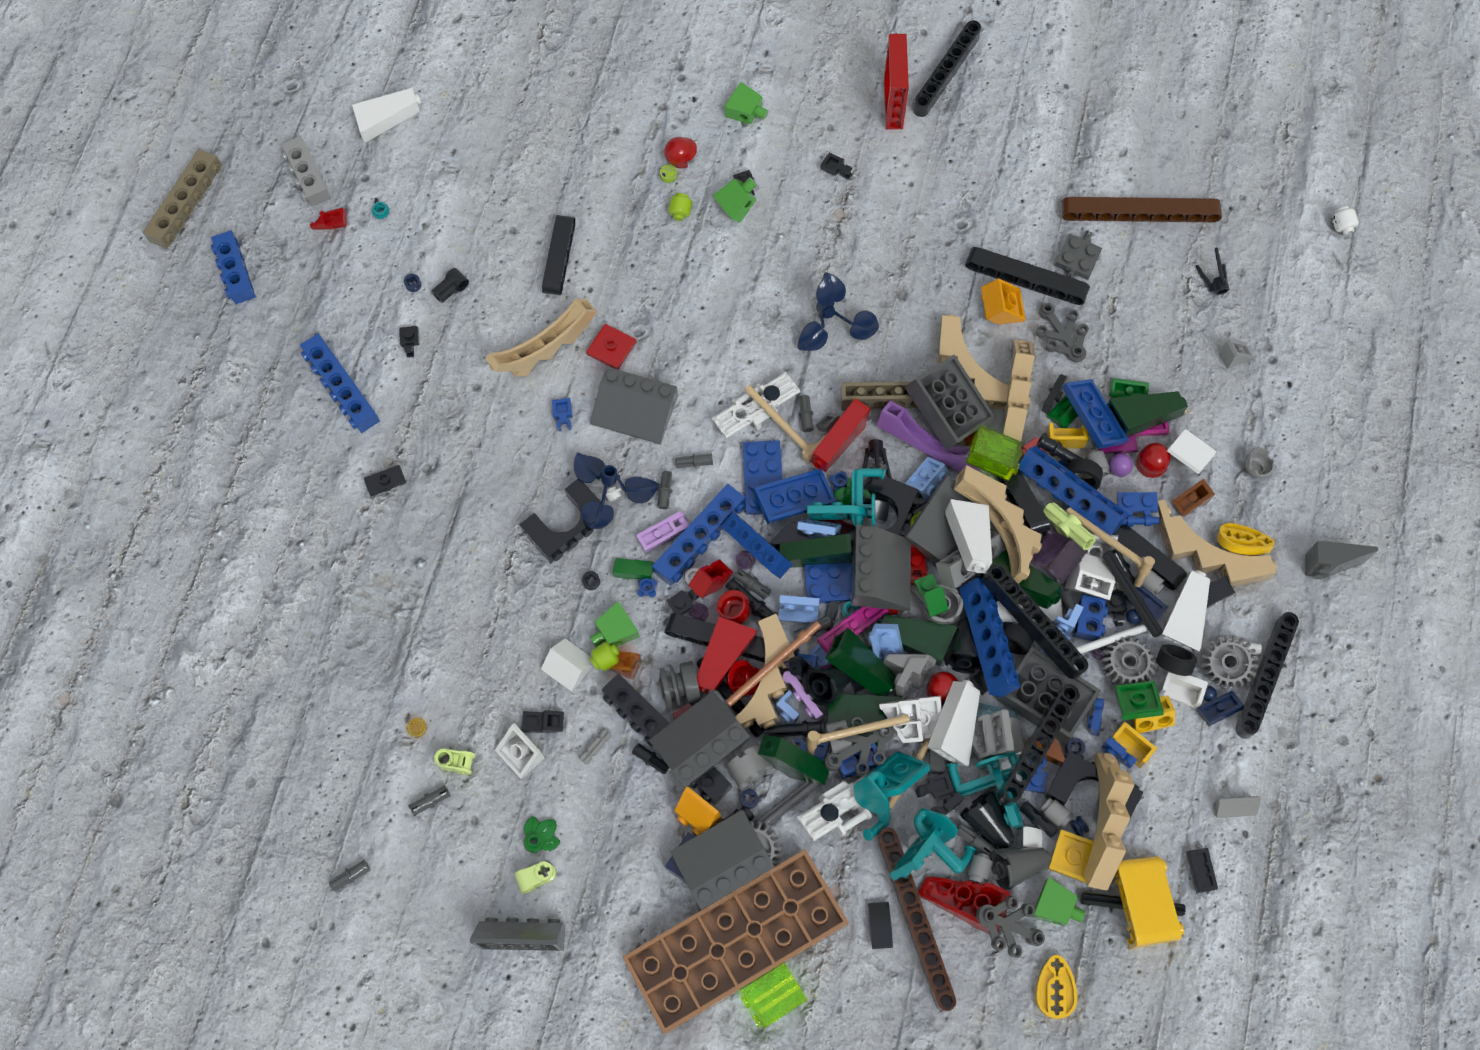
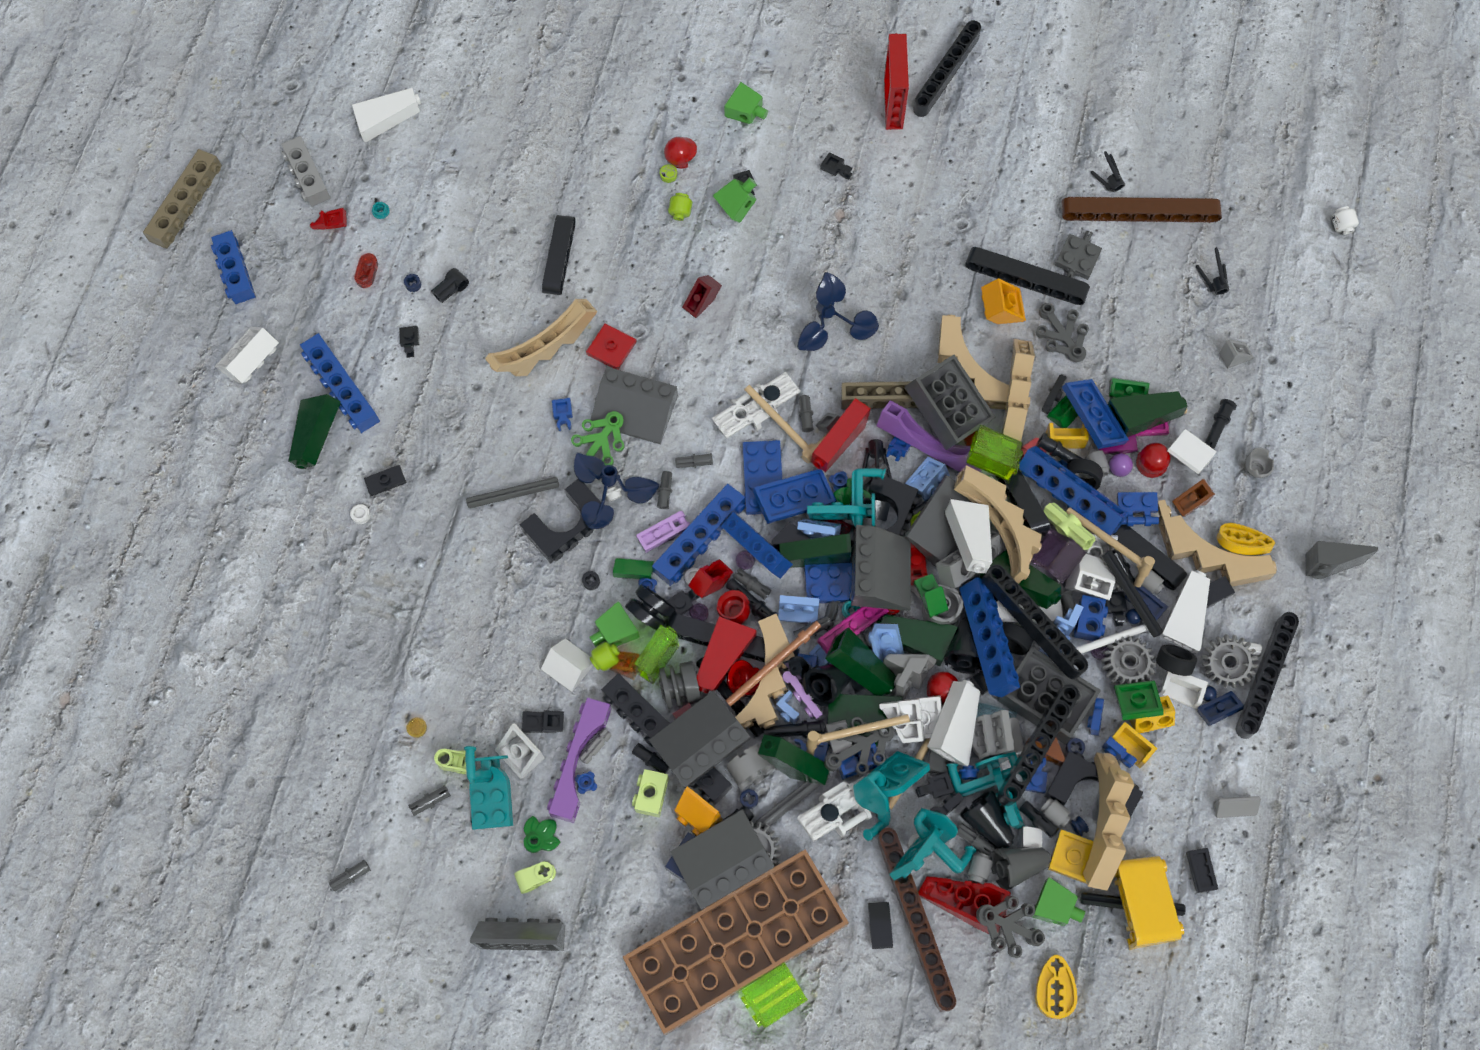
none -> white slope [215,326,279,383]
none -> dark green slope [288,394,341,469]
none -> white tile [350,504,371,524]
none -> clear red plate [354,253,378,288]
none -> teal plate [464,746,513,830]
none -> dark grey axle [466,477,559,508]
none -> medium lavender arch [547,698,612,823]
none -> bright green plant [571,411,625,466]
none -> blue plate [575,771,597,794]
none -> black wheel [625,584,676,632]
none -> yellowish green brick [632,769,669,818]
none -> clear neon green brick [634,625,679,684]
none -> dark red slope [682,275,722,318]
none -> blue plate [886,437,911,461]
none -> blue plate [958,765,980,780]
none -> black plant [1091,151,1125,192]
none -> black pin [1205,399,1237,449]

